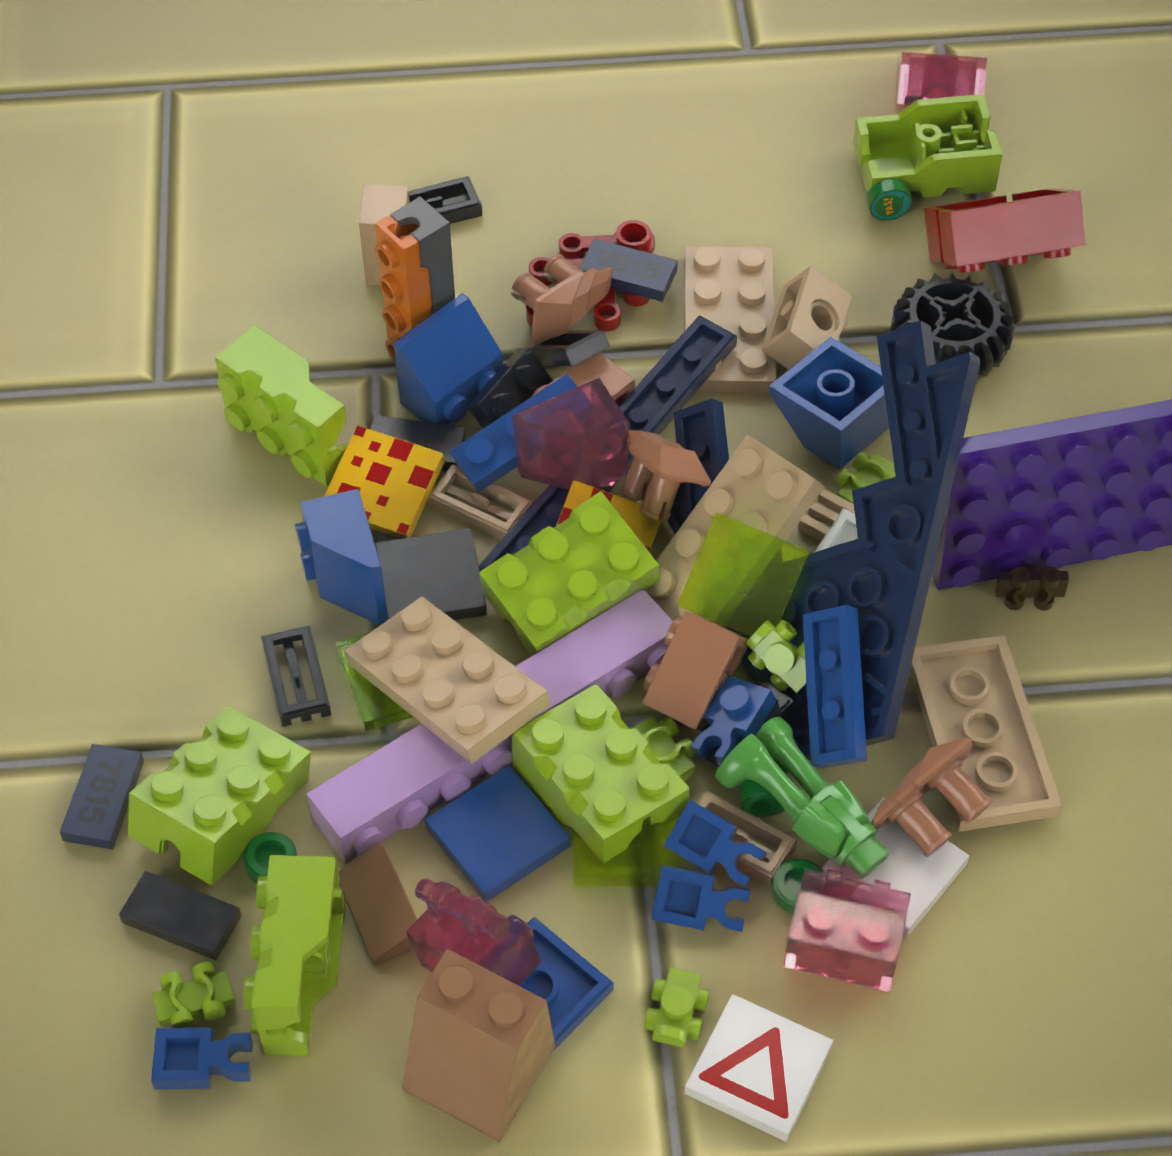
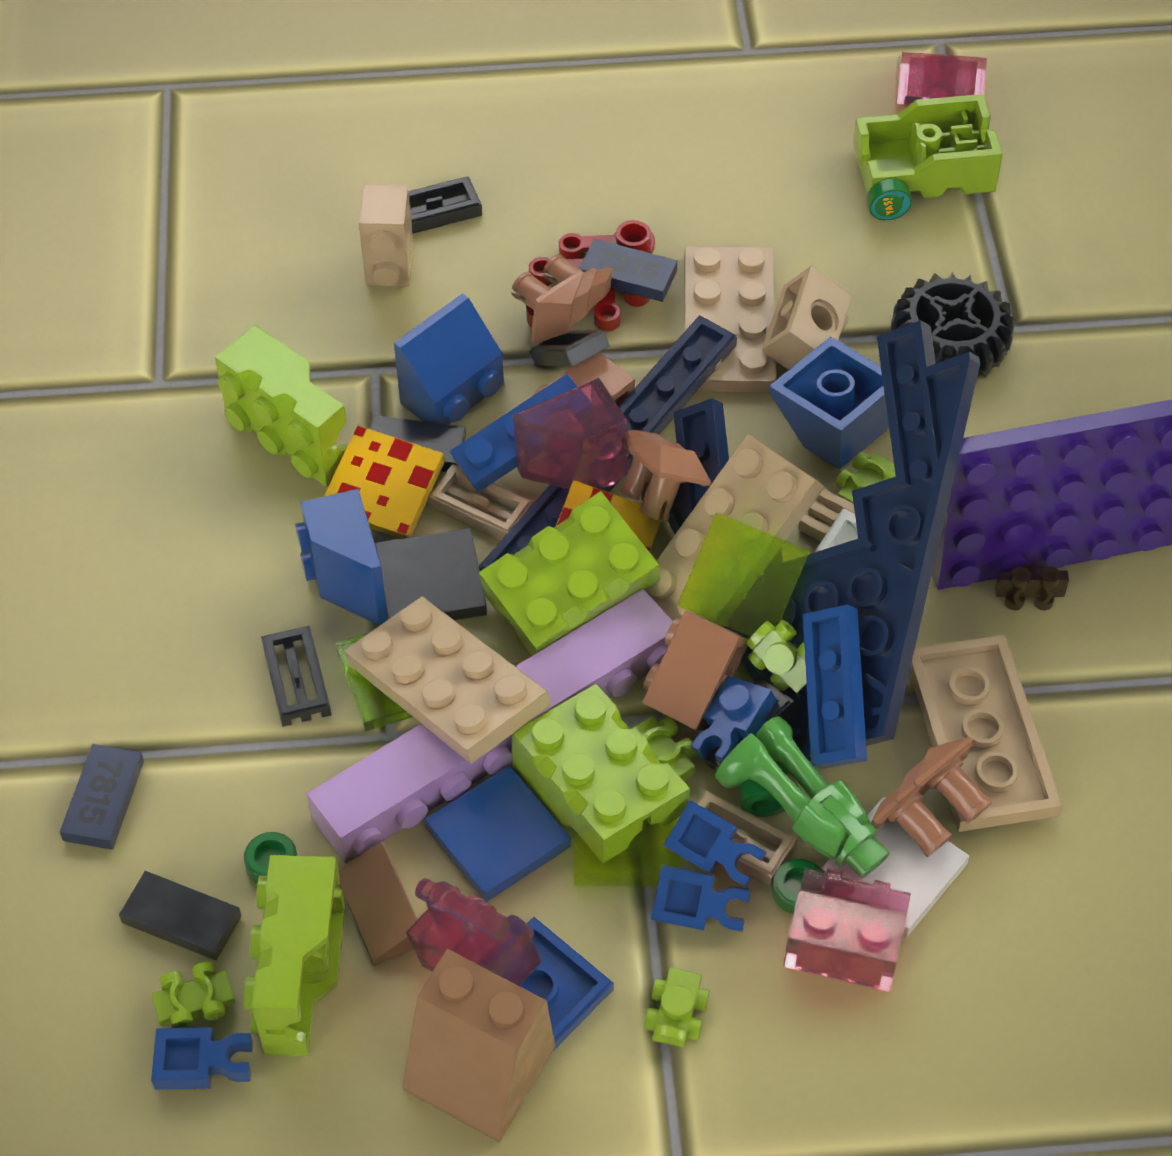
lime piece [128,706,311,886] -> none
orange piece [375,197,455,362] -> none
black plate [467,347,553,429] -> none
white tile [684,994,833,1142] -> none
piece [924,188,1086,273] -> none

